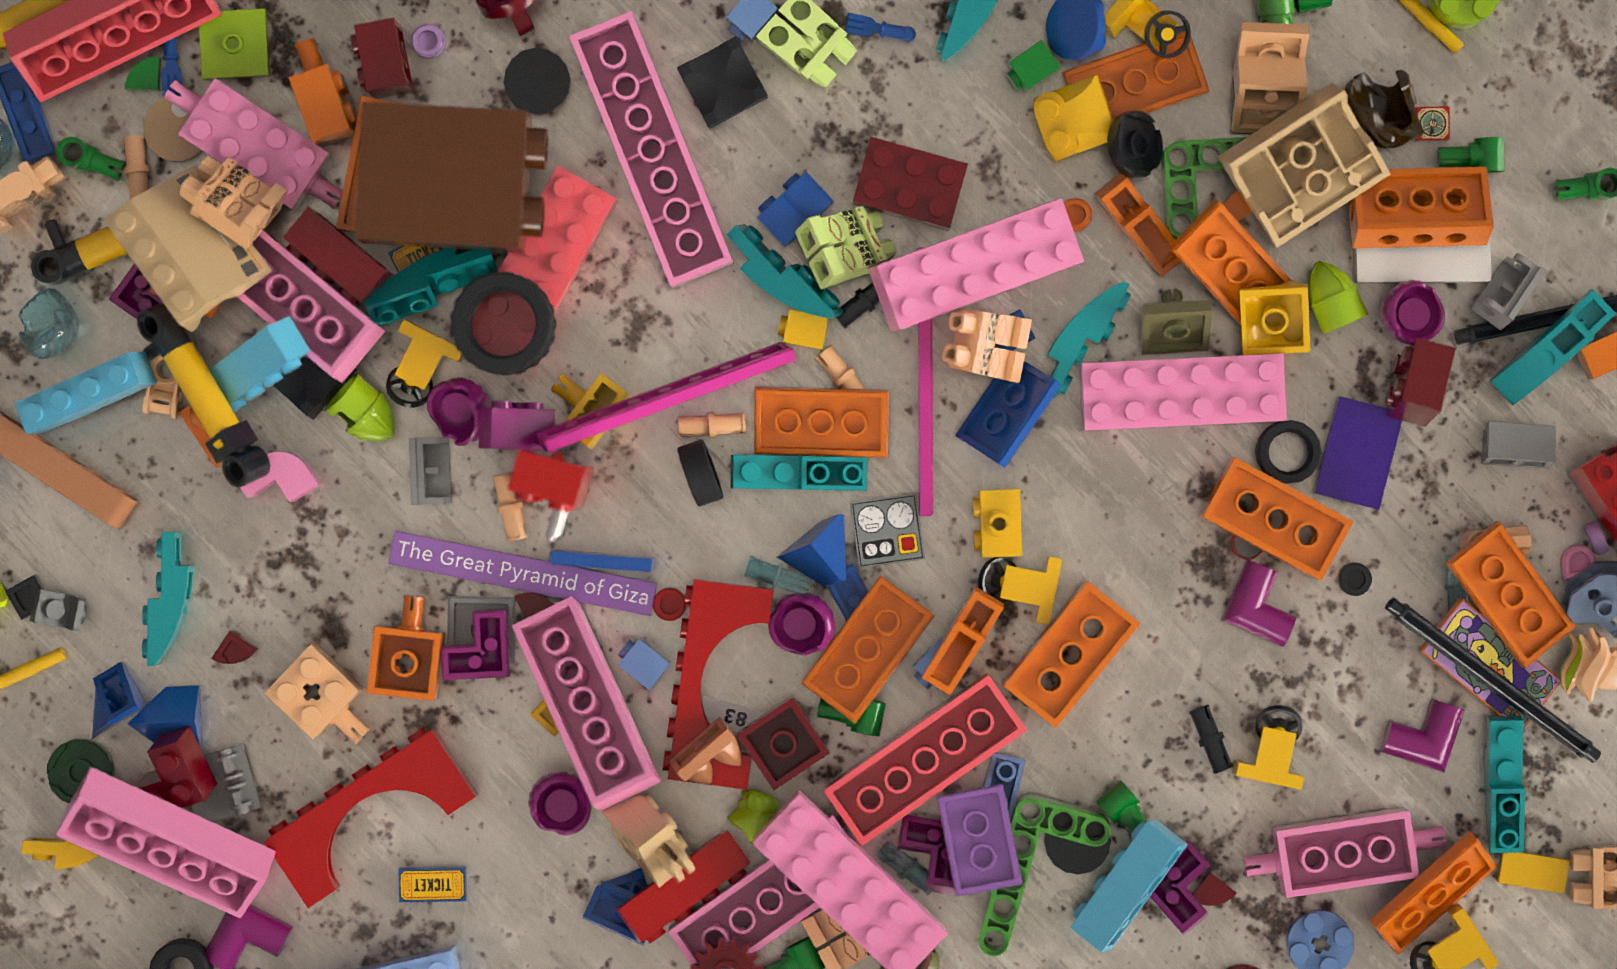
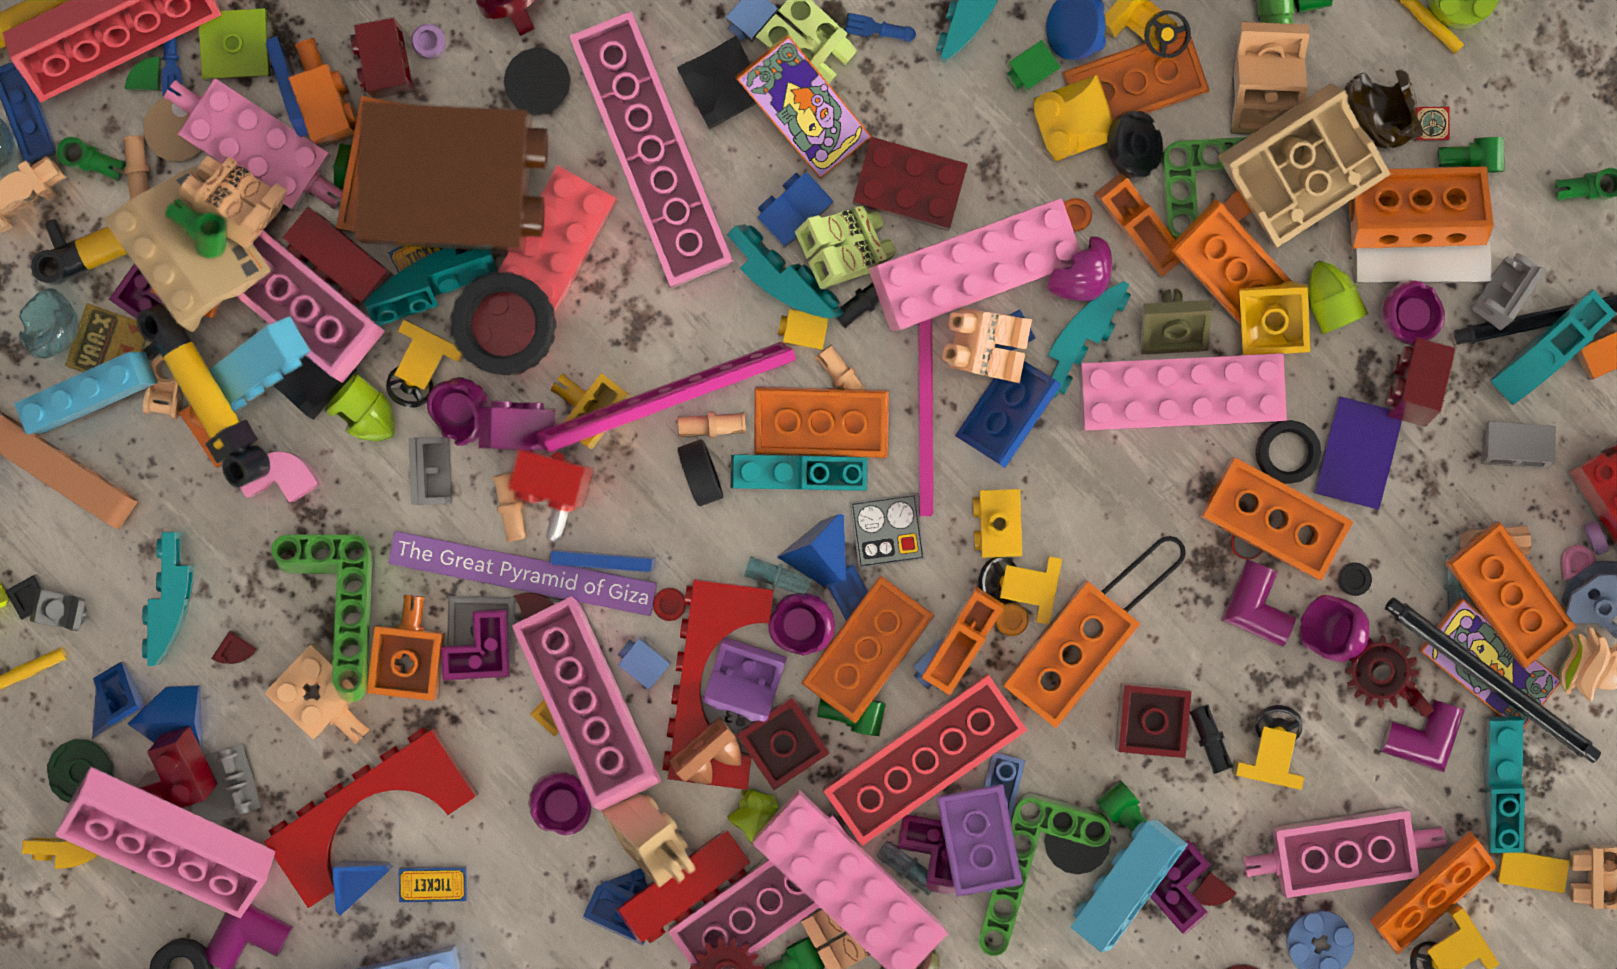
none -> clear yellow tile [65,303,146,372]
none -> green pin [165,199,226,258]
none -> blue tile [265,36,309,137]
none -> bright green beam [271,535,373,702]
none -> blue slope [333,860,393,916]
none -> green tile [334,144,352,190]
none -> medium lavender bracket [703,637,787,721]
none -> tile [735,34,872,179]
none -> light orange tile [995,603,1029,636]
none -> magenta piece [1048,236,1112,301]
none -> black piece [1095,536,1186,621]
none -> dark red brick [1115,683,1192,758]
none -> magenta piece [1300,595,1370,662]
none -> dark red gear [1345,635,1420,710]
none -> dark red tile [1406,689,1434,717]

